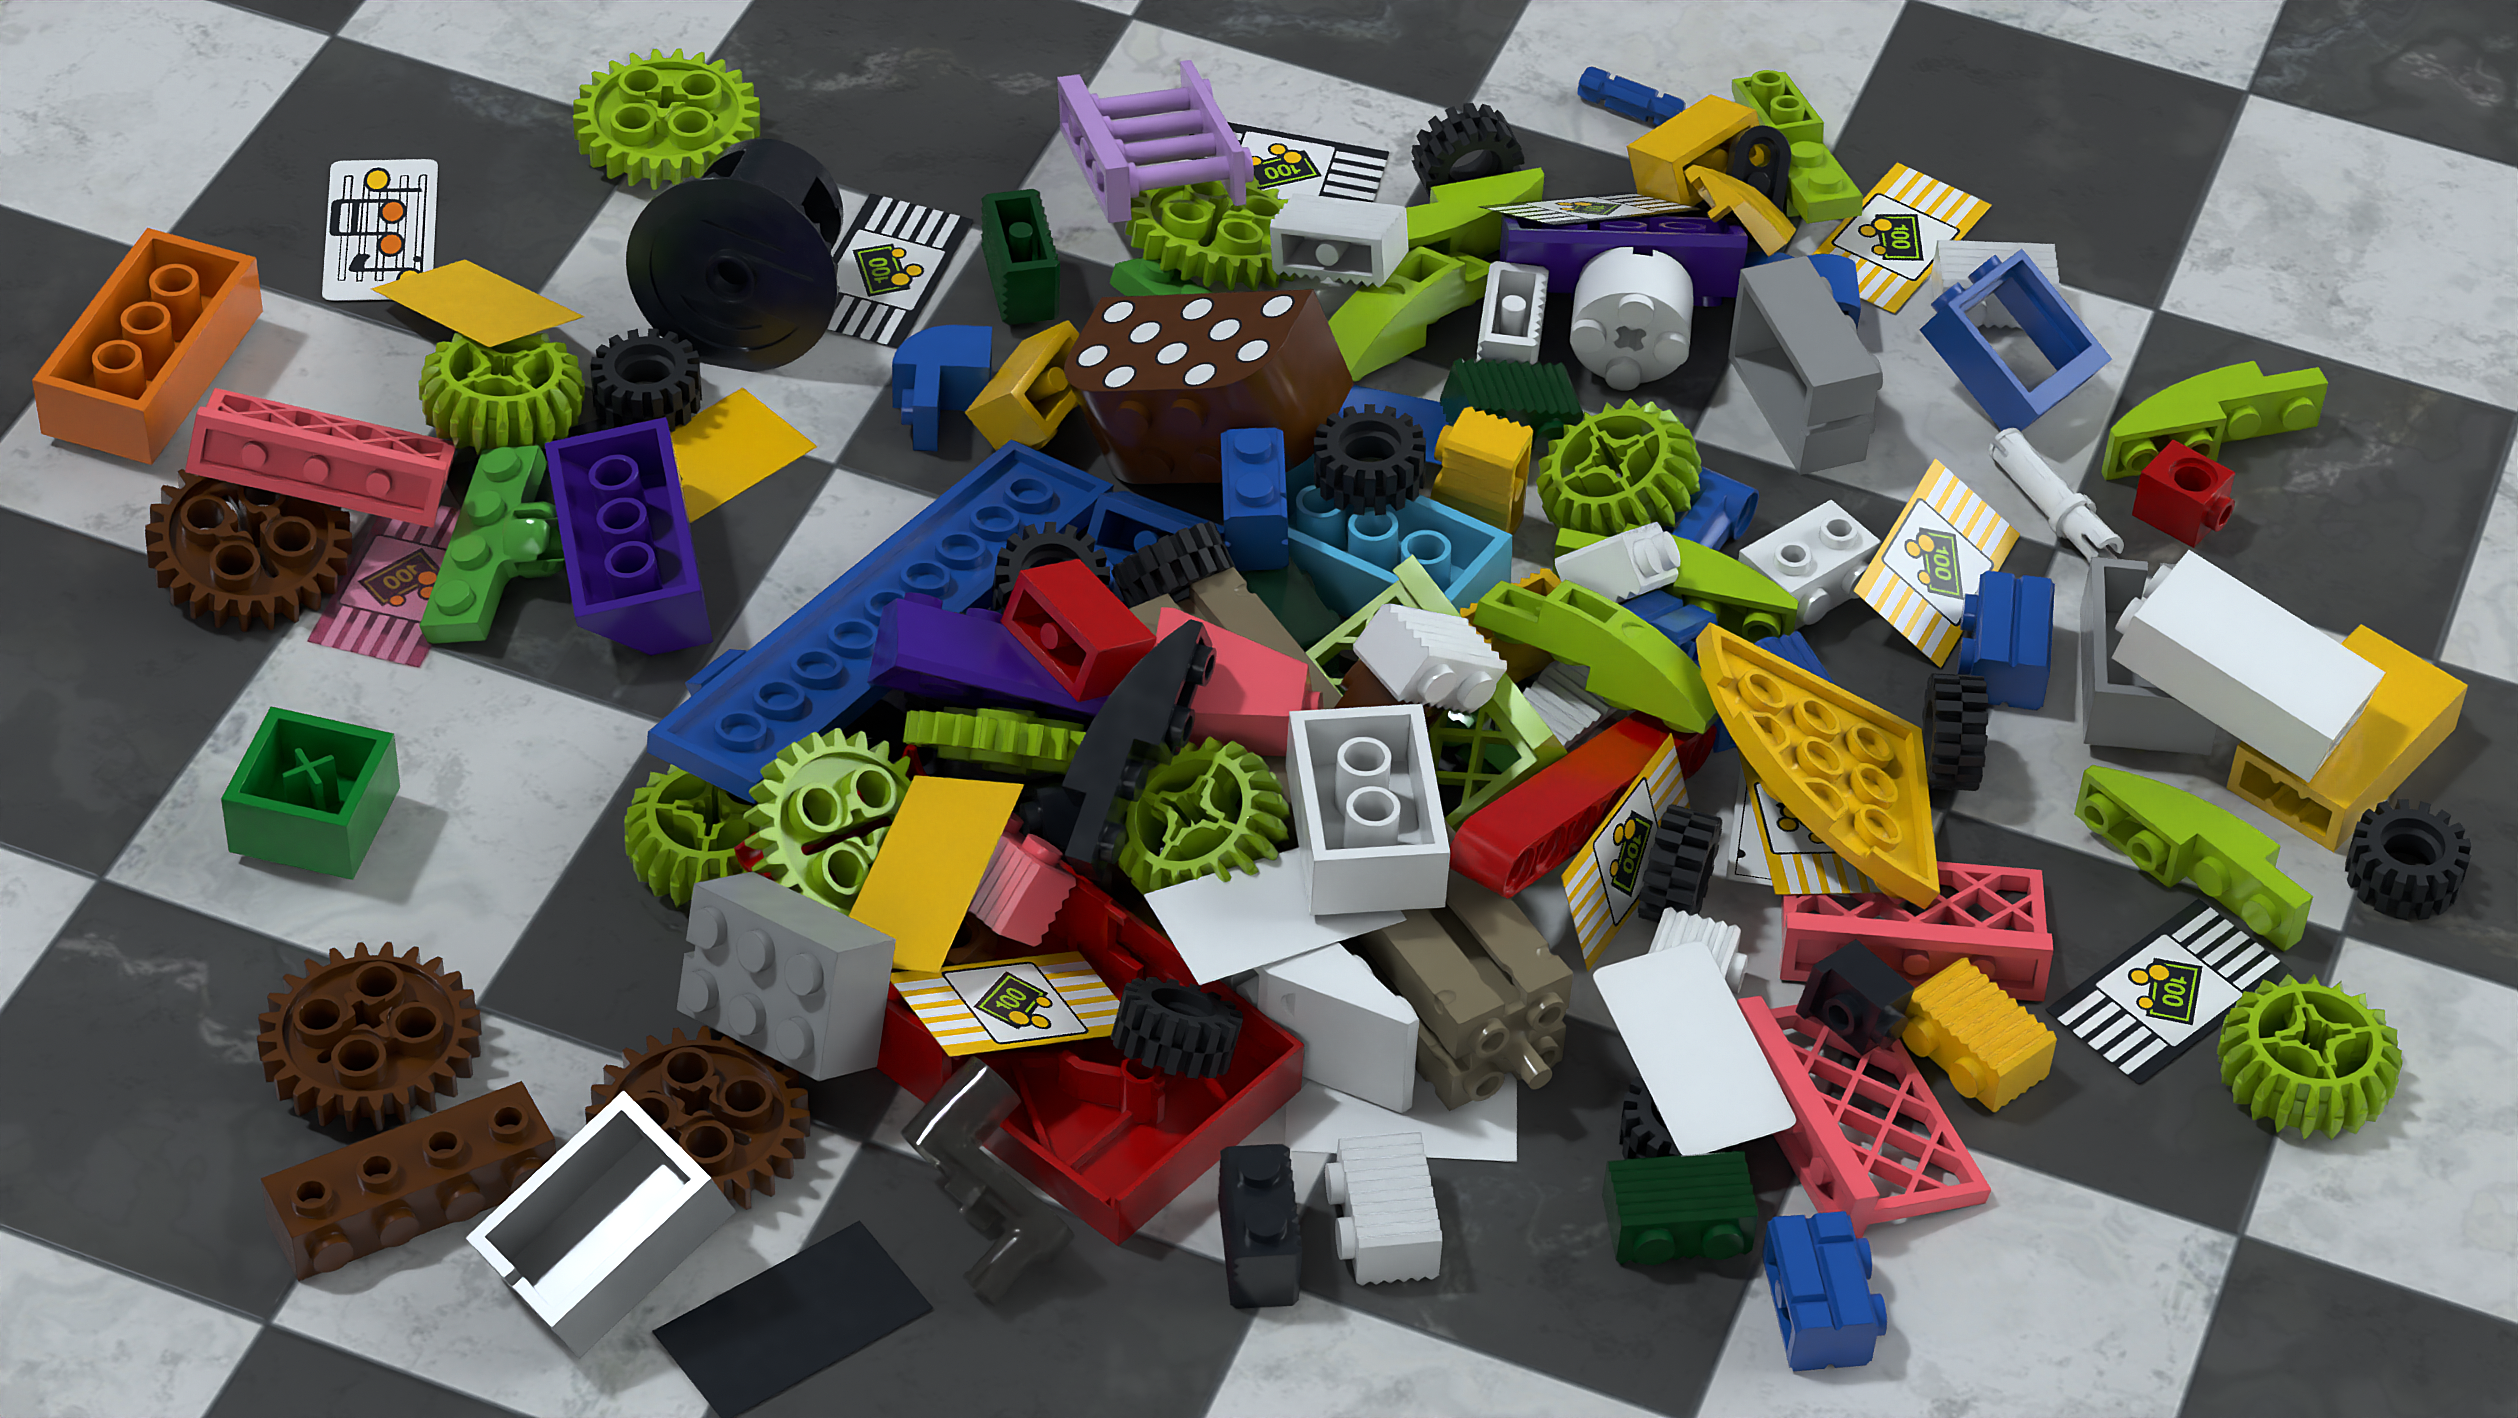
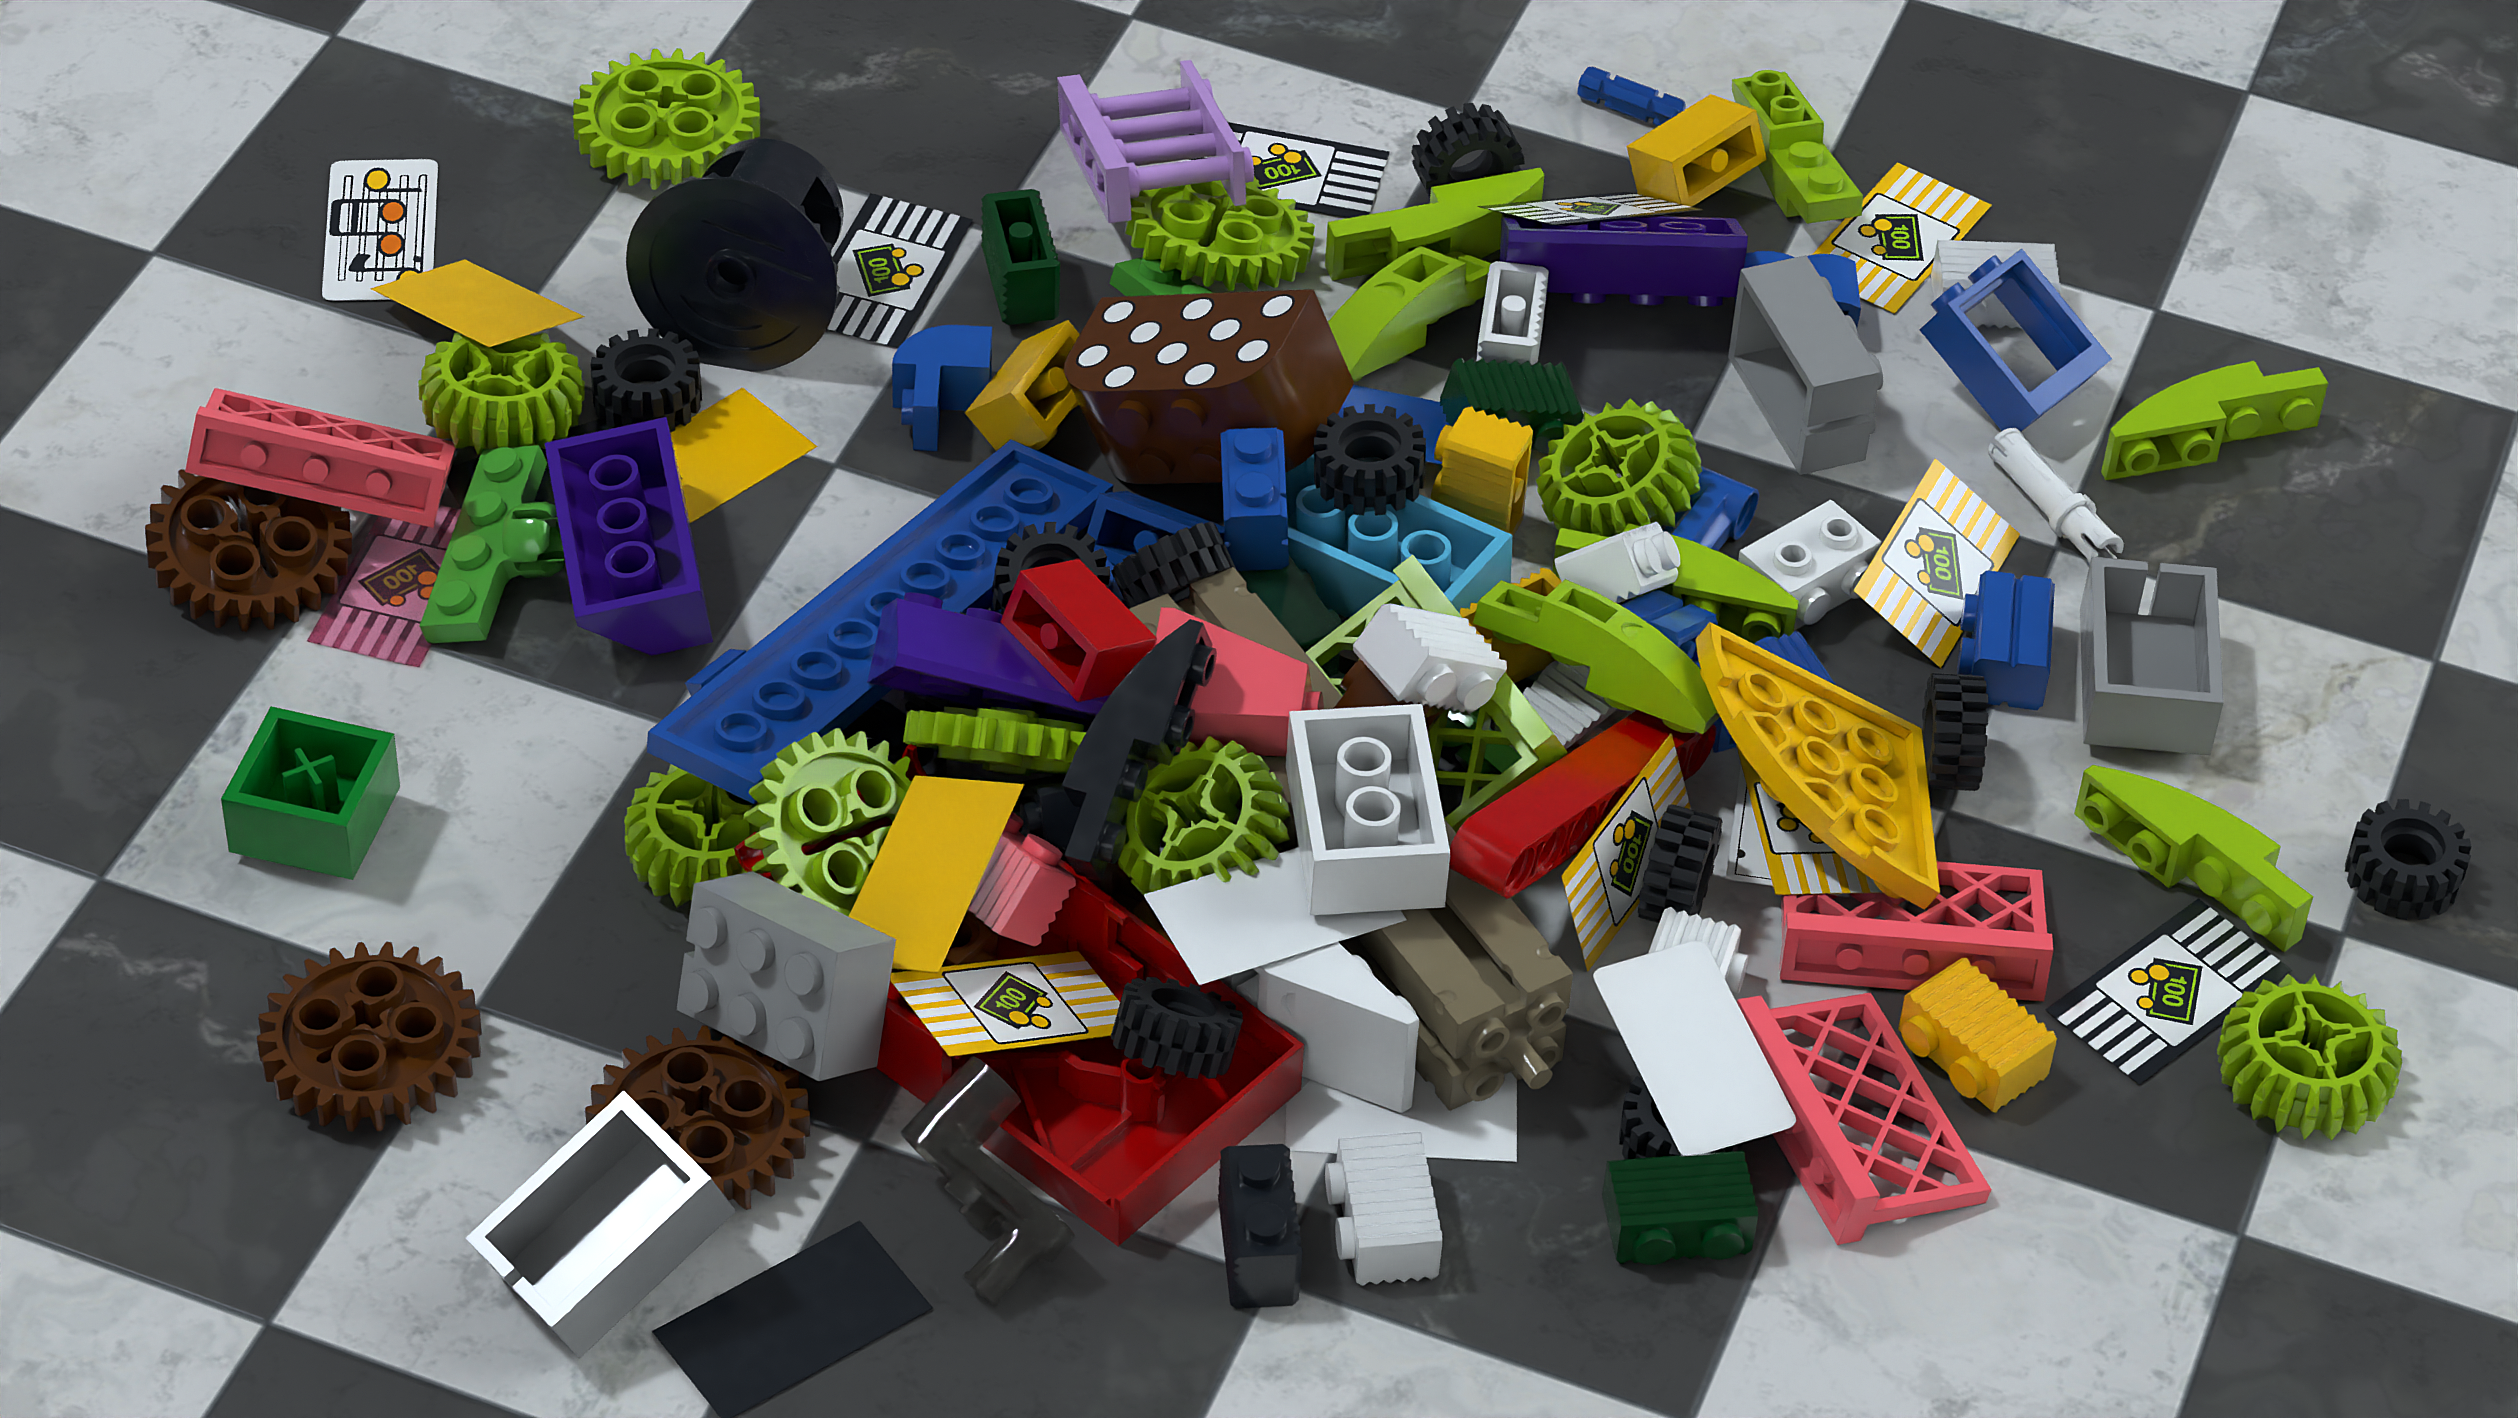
orange brick [32,228,263,465] -> none
reddish brown brick [261,1081,556,1282] -> none
white brick [1270,193,1408,288] -> none
white brick [1570,247,1693,391] -> none
yellow slope [1684,165,1797,257] -> none
black plate [1723,125,1791,242] -> none
blue brick [1762,1211,1887,1371] -> none
black brick [1795,939,1915,1056] -> none
white brick [2112,550,2386,783] -> none
red brick [2132,440,2236,548] -> none
yellow brick [2226,624,2468,853] -> none

